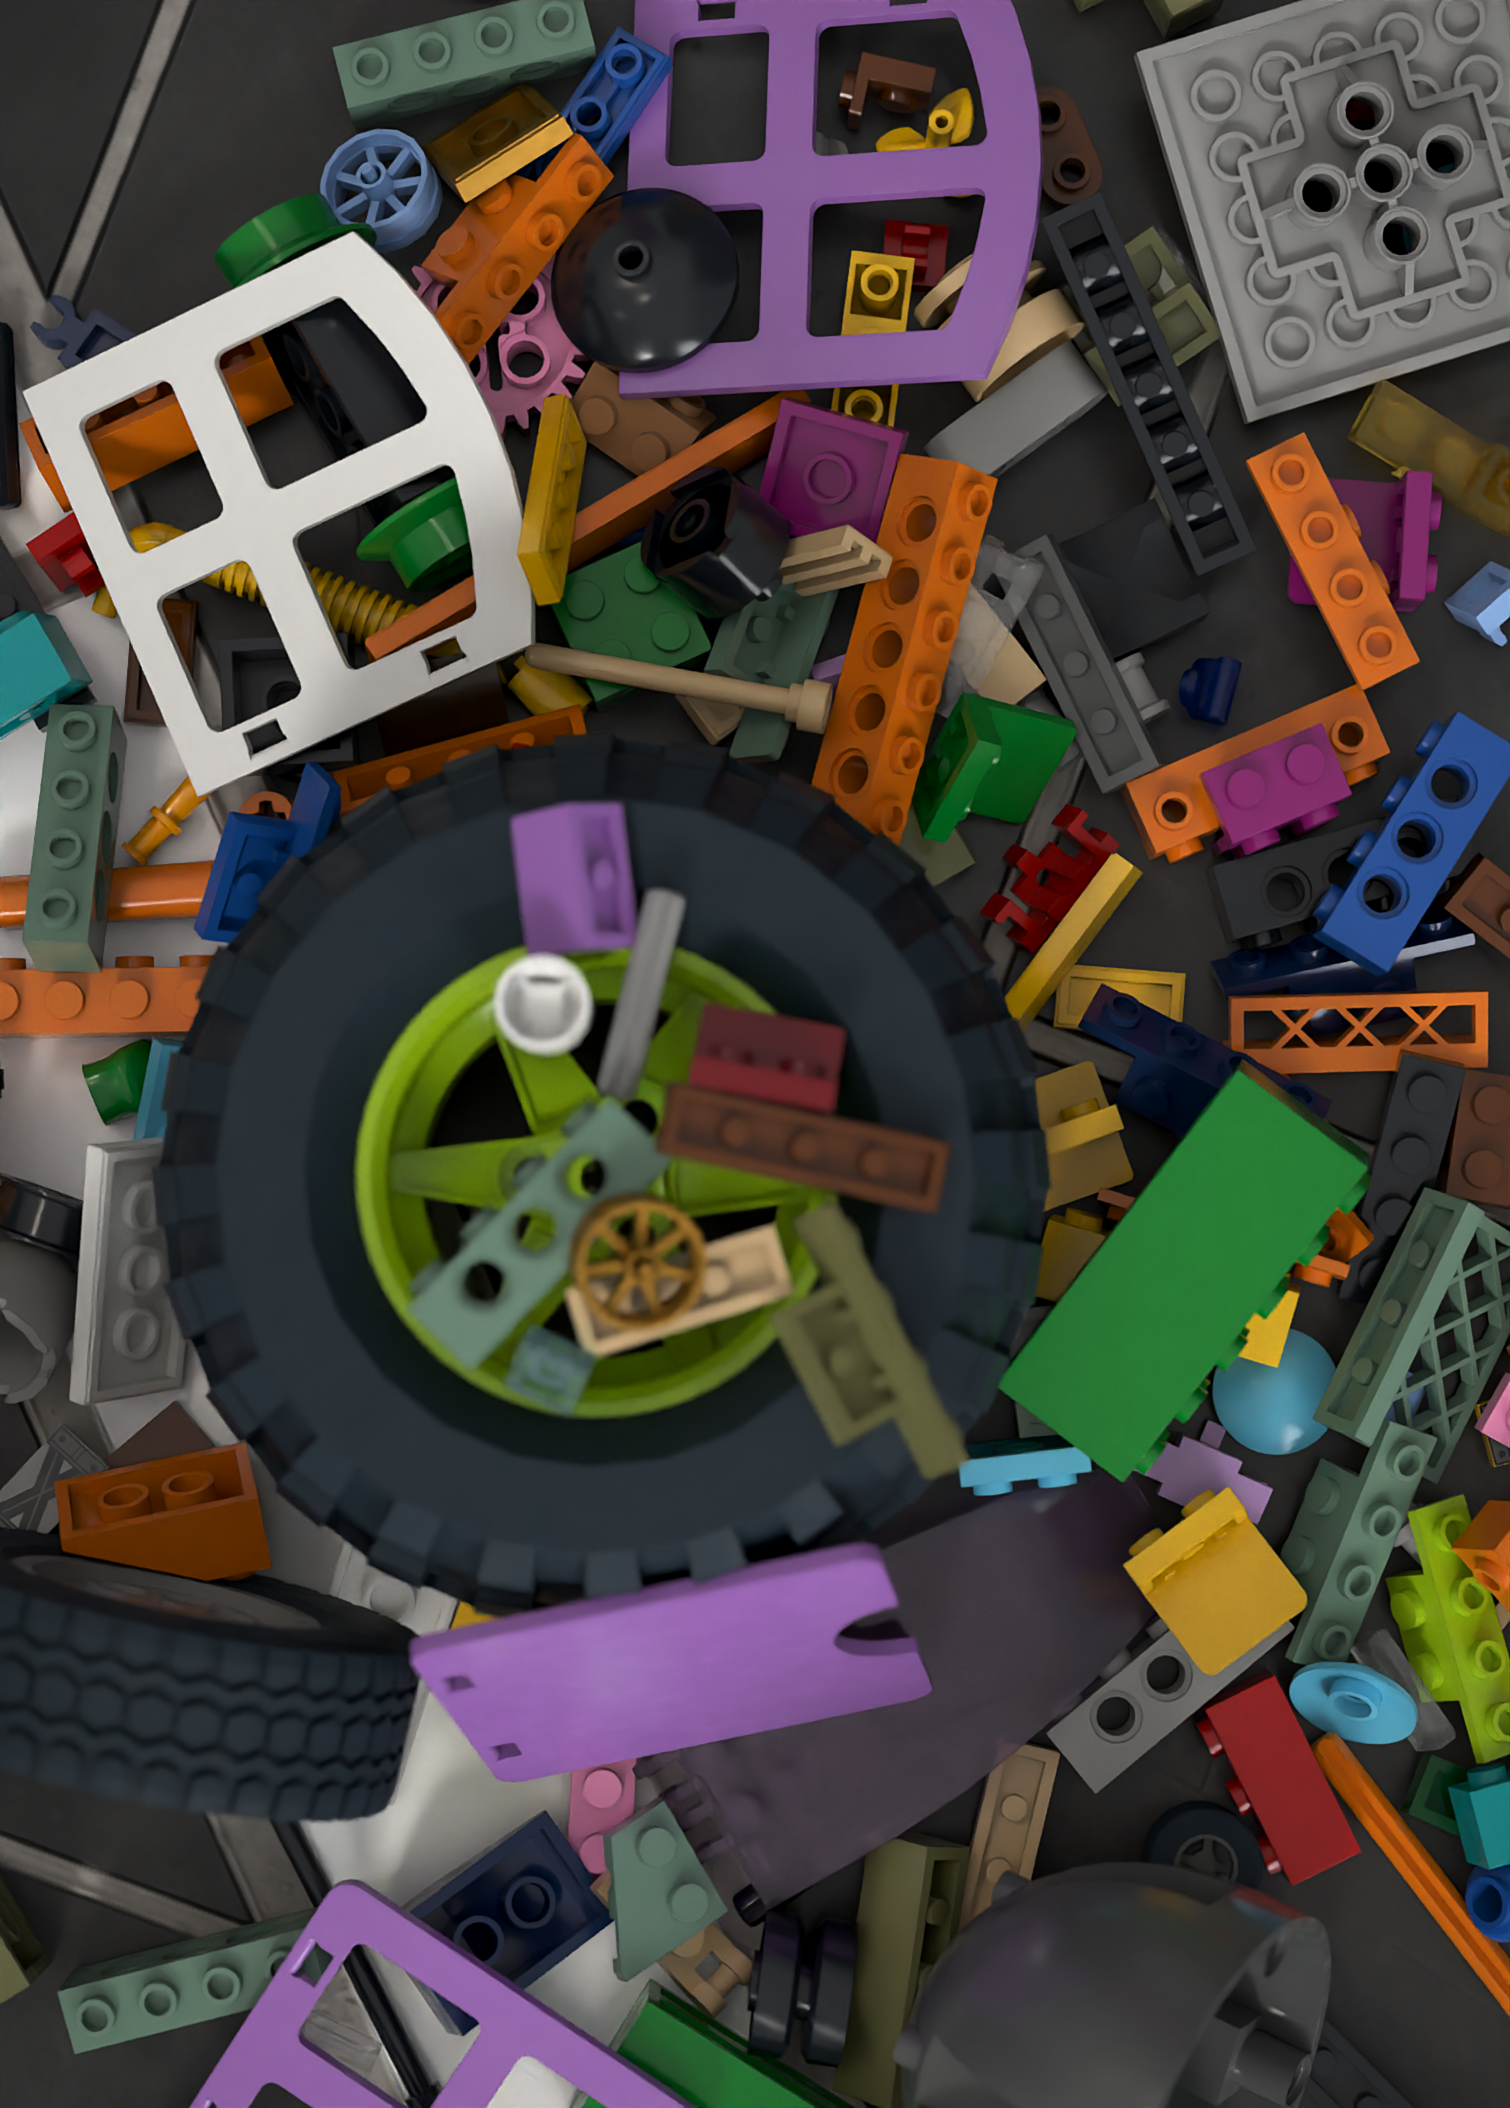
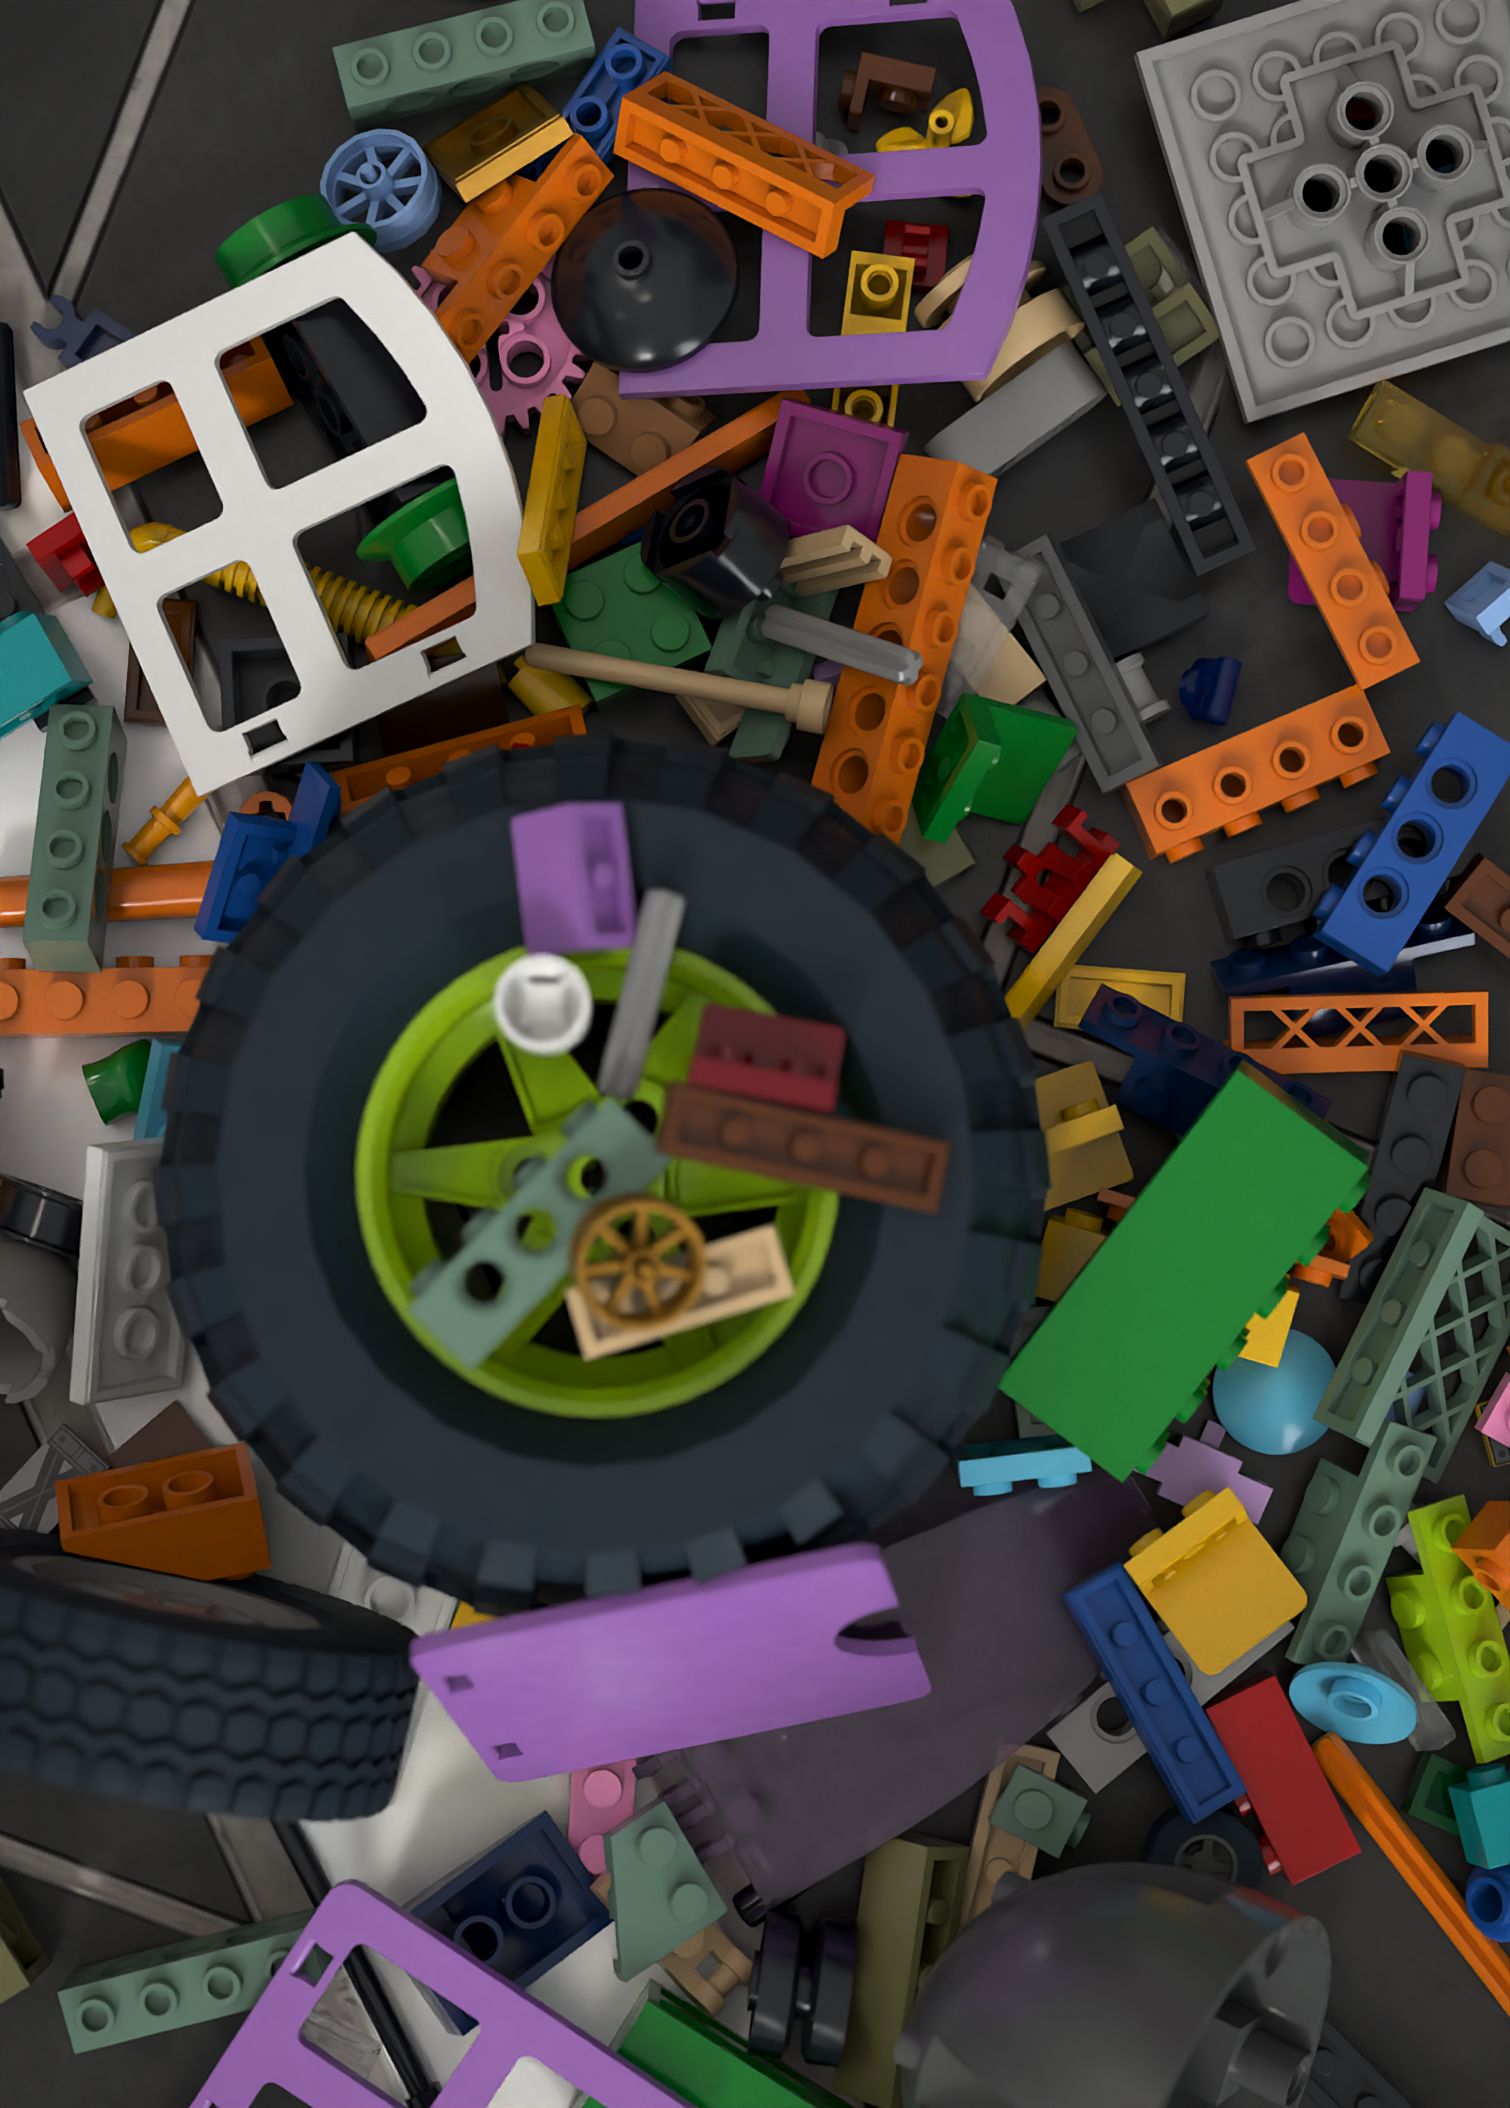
clear light blue tile [505,1325,597,1416] -> none
olive bracket [769,1201,968,1479] -> none
magenta bracket [1199,723,1352,859] -> none
none -> orange fence [613,71,876,259]
none -> light grey axle [760,604,923,686]
none -> sand green bracket [988,1761,1091,1858]
none -> blue tile [1060,1561,1248,1824]

